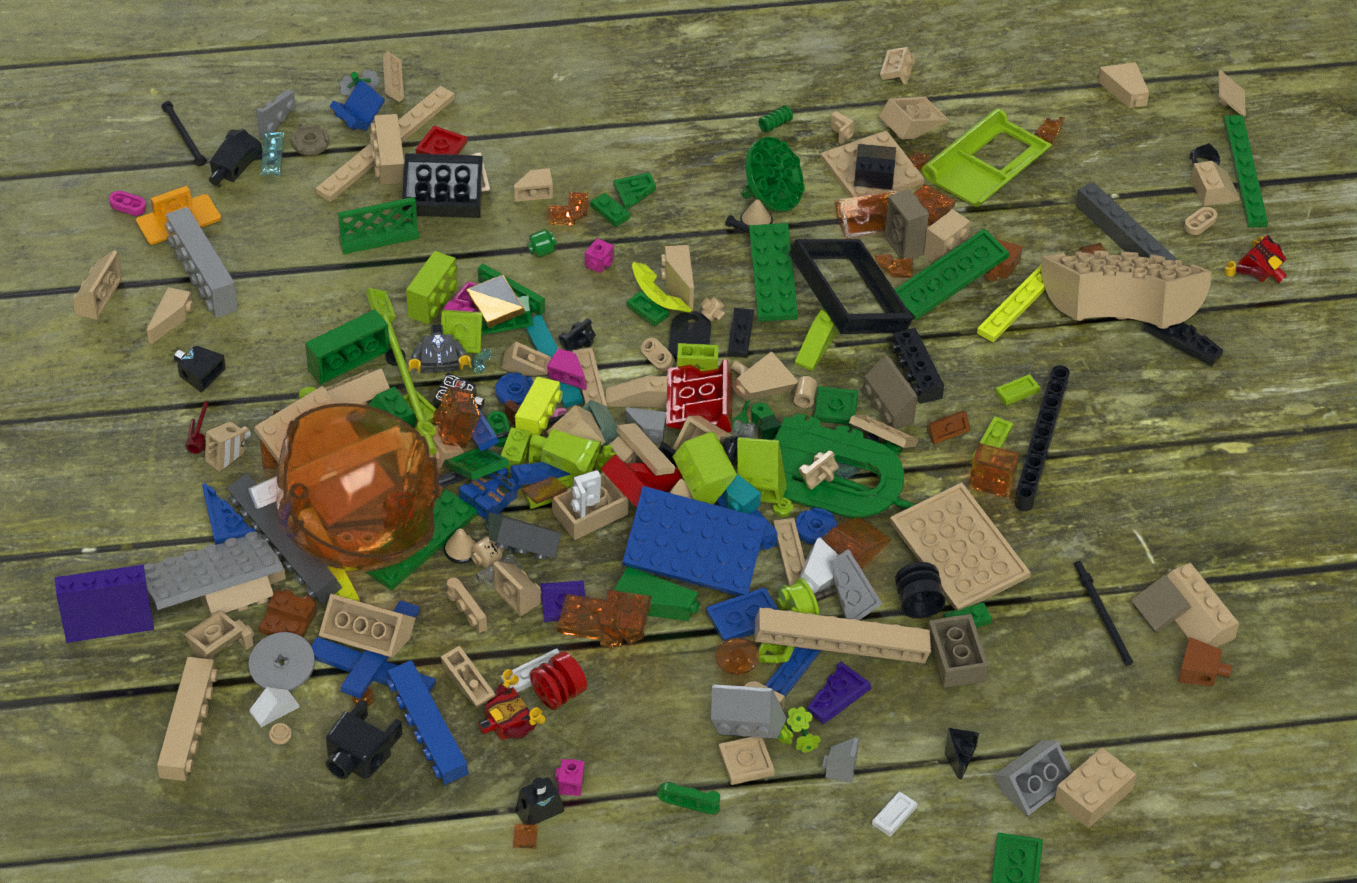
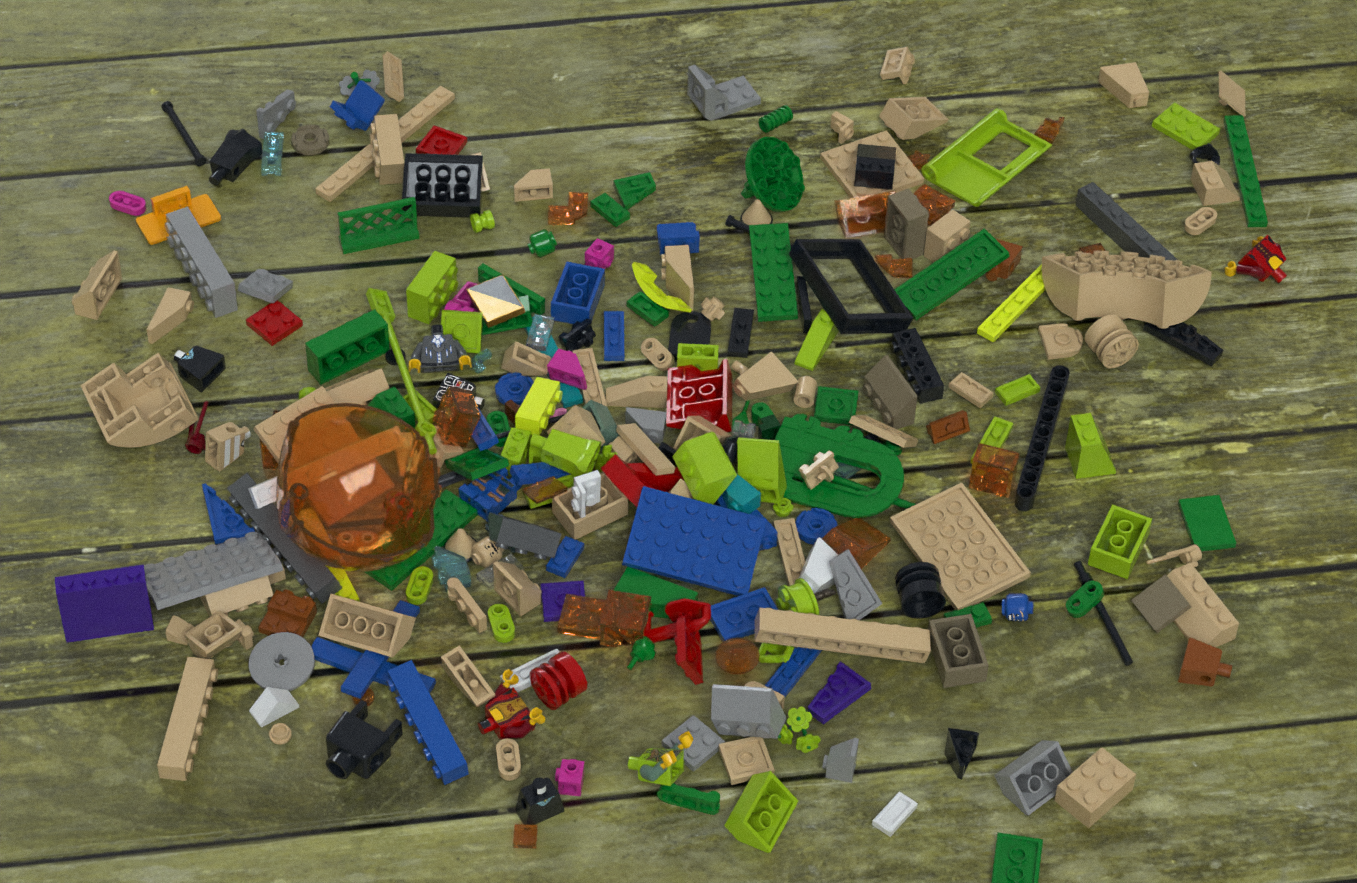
none -> tan slope [80,352,199,448]
none -> tan slope [166,615,195,645]
none -> light grey plate [238,269,293,303]
none -> red plate [246,300,303,346]
none -> lime plate [406,566,433,605]
none -> clear light blue slope [431,546,471,592]
none -> lime wheel [470,210,495,233]
none -> lime plate [488,604,515,643]
none -> tan plate [496,738,521,781]
none -> clear plate [526,314,555,352]
none -> blue plate [546,536,584,578]
none -> blue brick [551,262,605,324]
none -> blue plate [604,311,625,361]
none -> green piece [627,636,656,670]
none -> torso [628,731,693,786]
none -> red plate [641,598,711,685]
none -> blue bracket [657,222,700,255]
none -> light grey plate [662,715,725,772]
none -> light grey bracket [687,65,761,121]
none -> lime slope [724,771,798,853]
none -> black tile [796,276,812,333]
none -> tan plate [948,372,993,408]
none -> blue head [1002,593,1033,621]
none -> tan tile [1038,323,1083,360]
none -> lime slope [1065,413,1116,479]
none -> green plate [1066,581,1104,618]
none -> tan wheel [1085,314,1139,368]
none -> lime brick [1088,504,1152,579]
none -> tan plant [1146,544,1202,568]
none -> lime plate [1152,102,1220,150]
none -> green tile [1178,495,1236,552]

